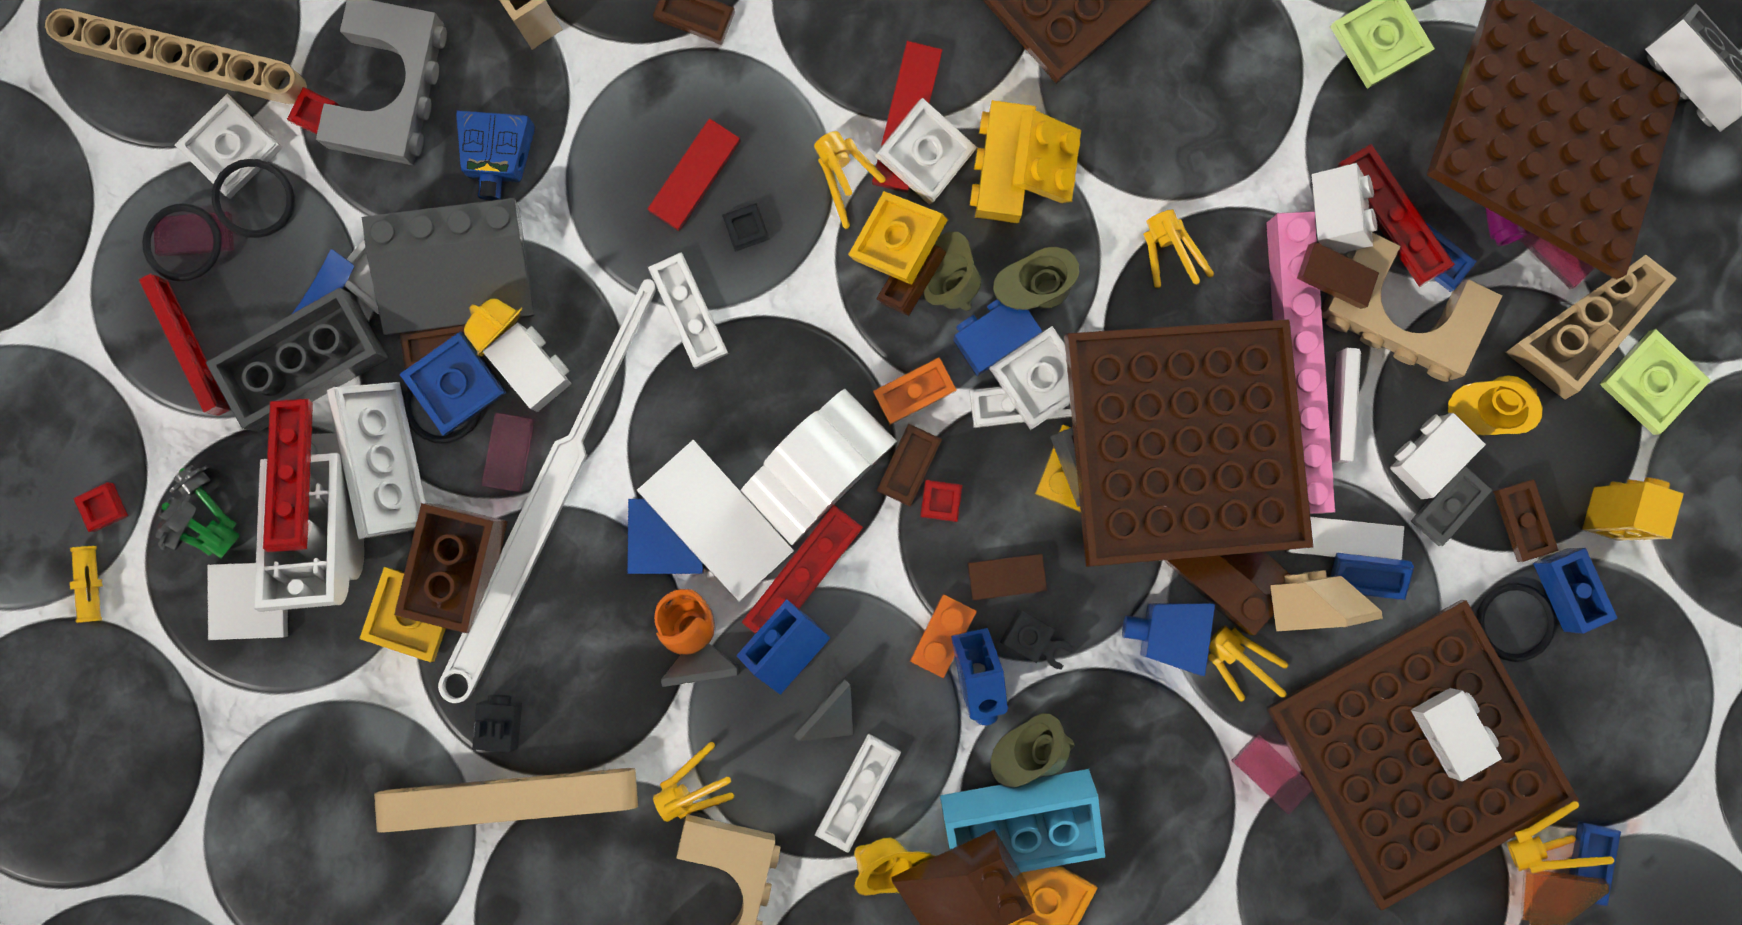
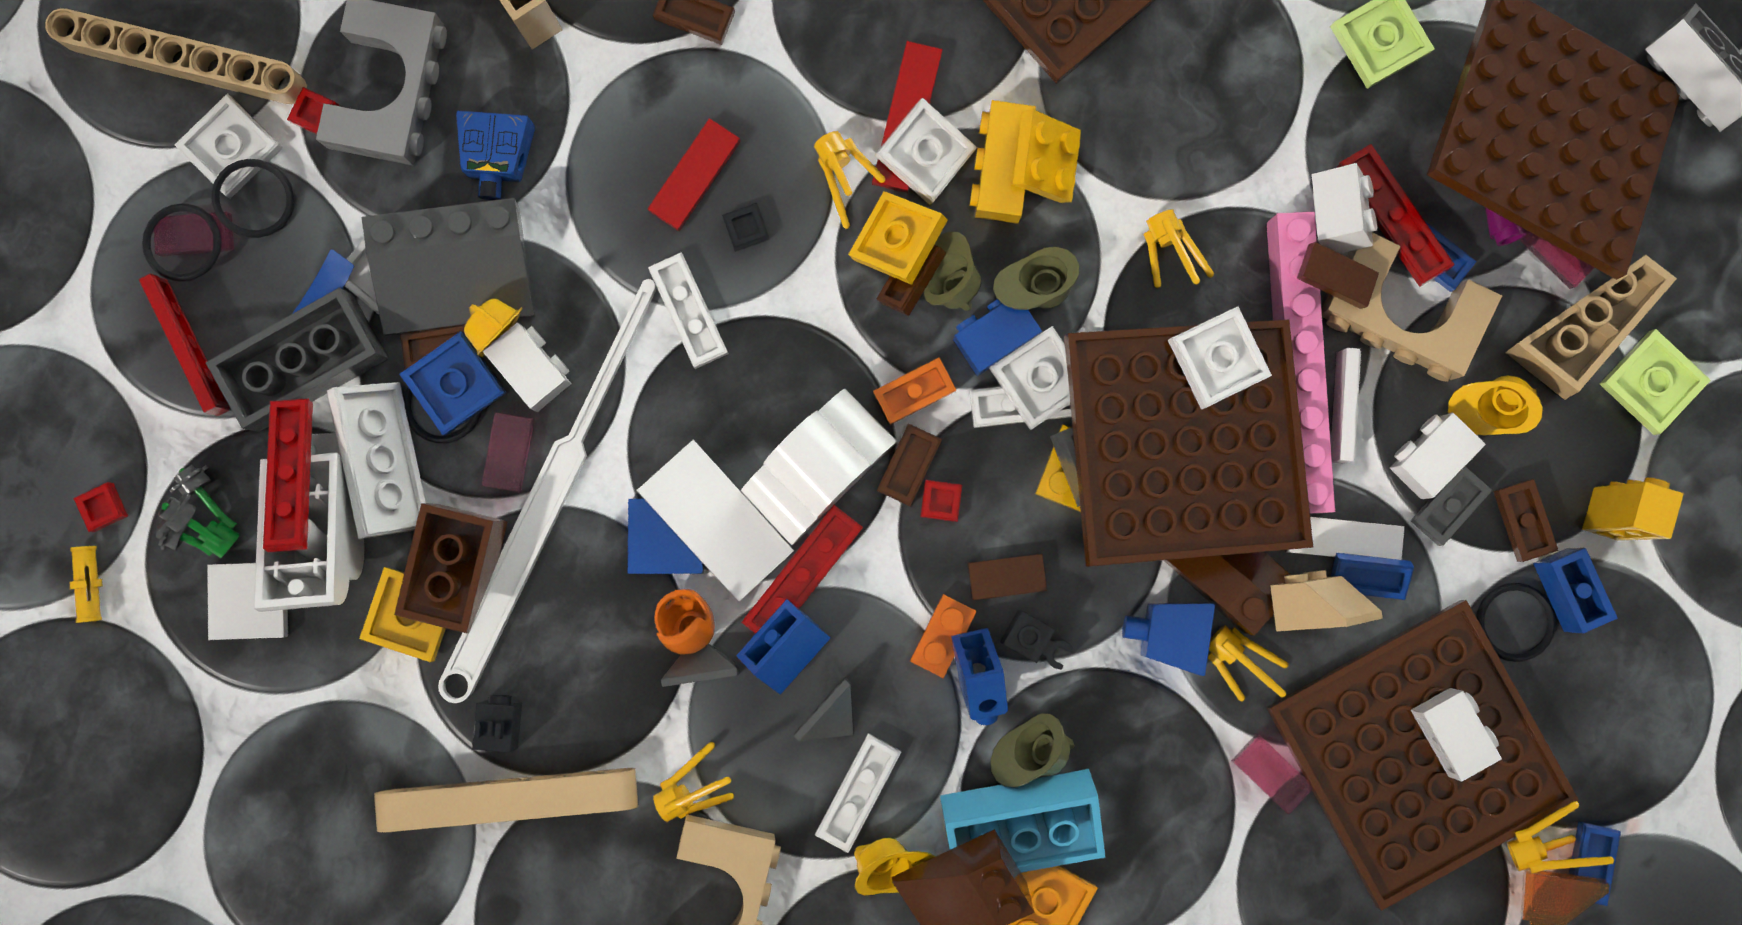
none -> white tile [1168,306,1272,409]

